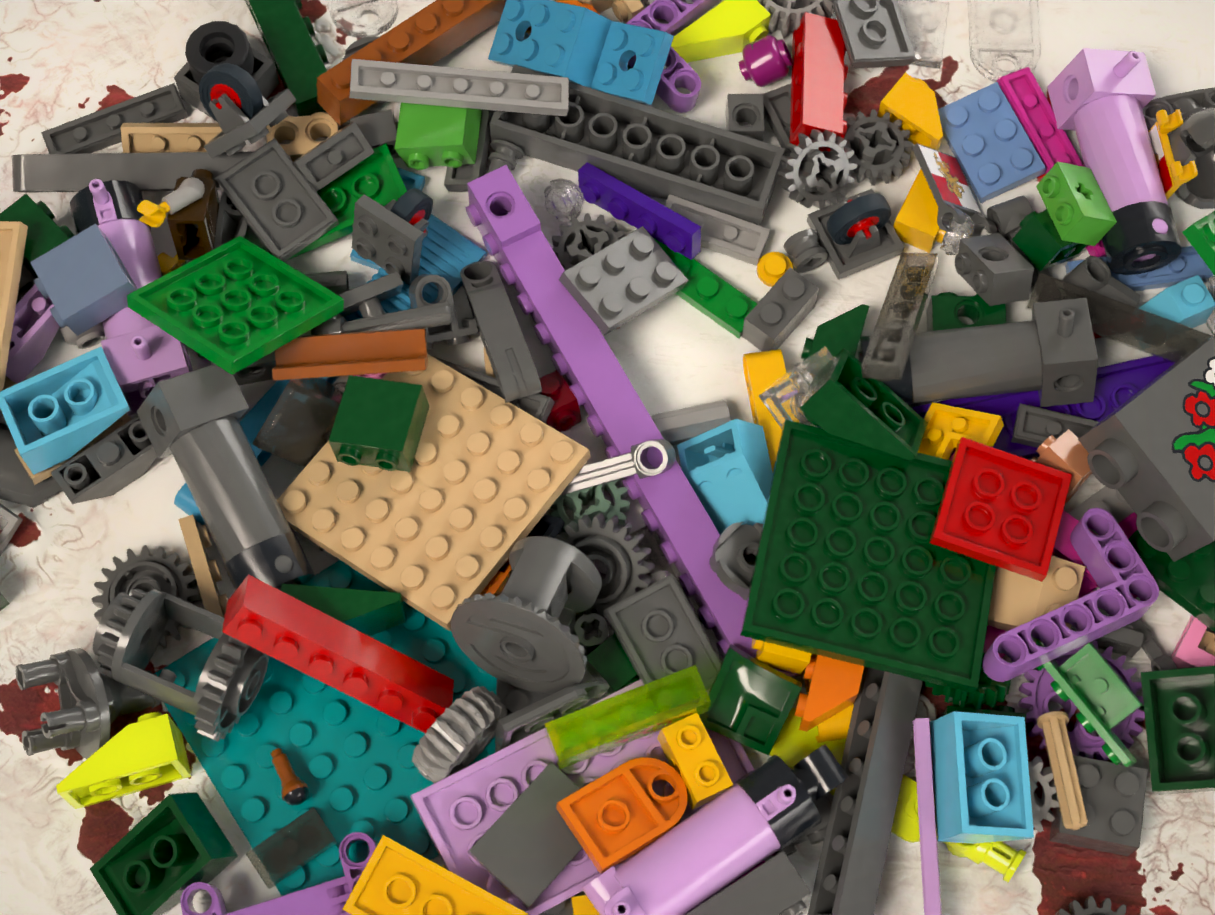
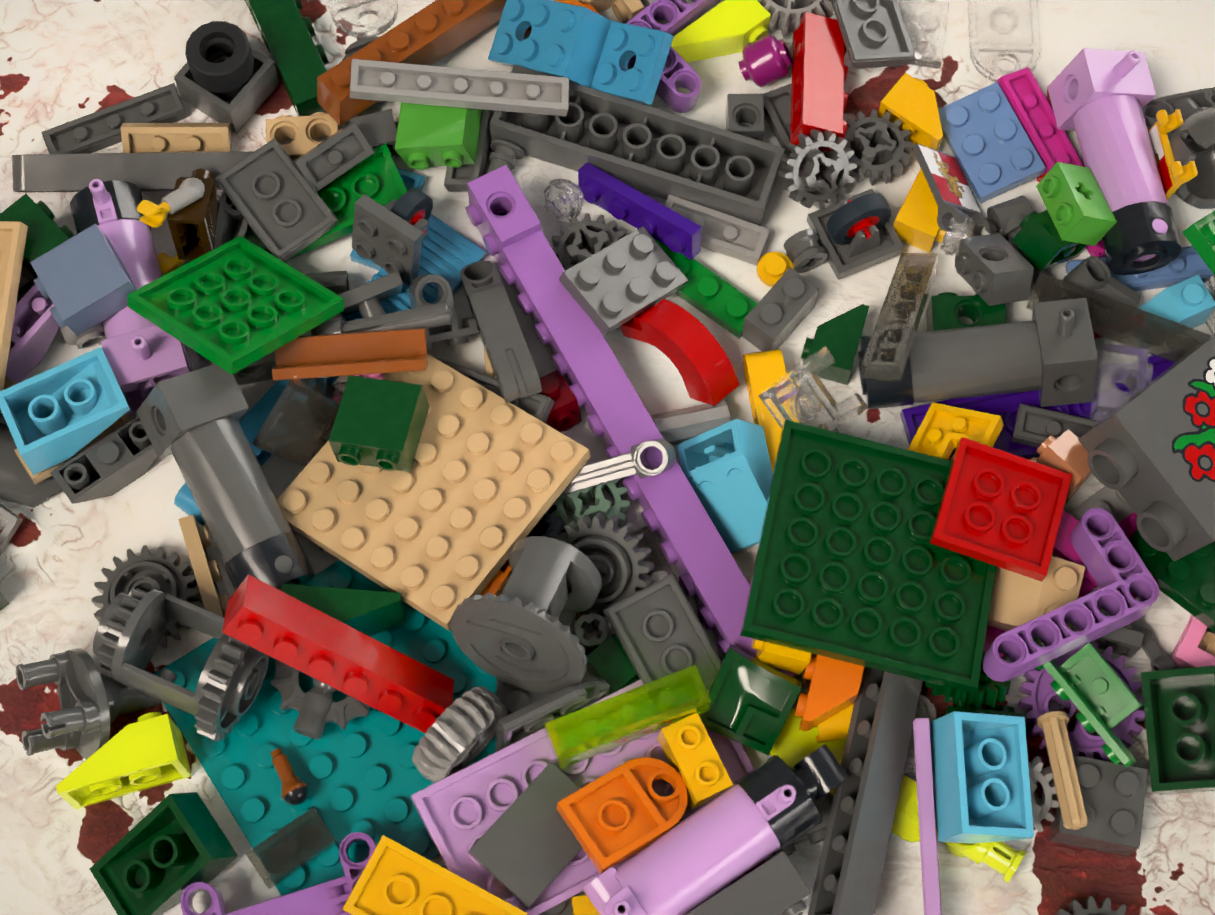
plate [199,63,296,158] -> none
dark grey plate [709,522,763,600] -> none
dark green slope [800,348,927,461] -> none
none -> dark grey animal [270,659,371,740]
none -> red arch [620,299,740,406]
none -> clear brick [1090,342,1153,422]

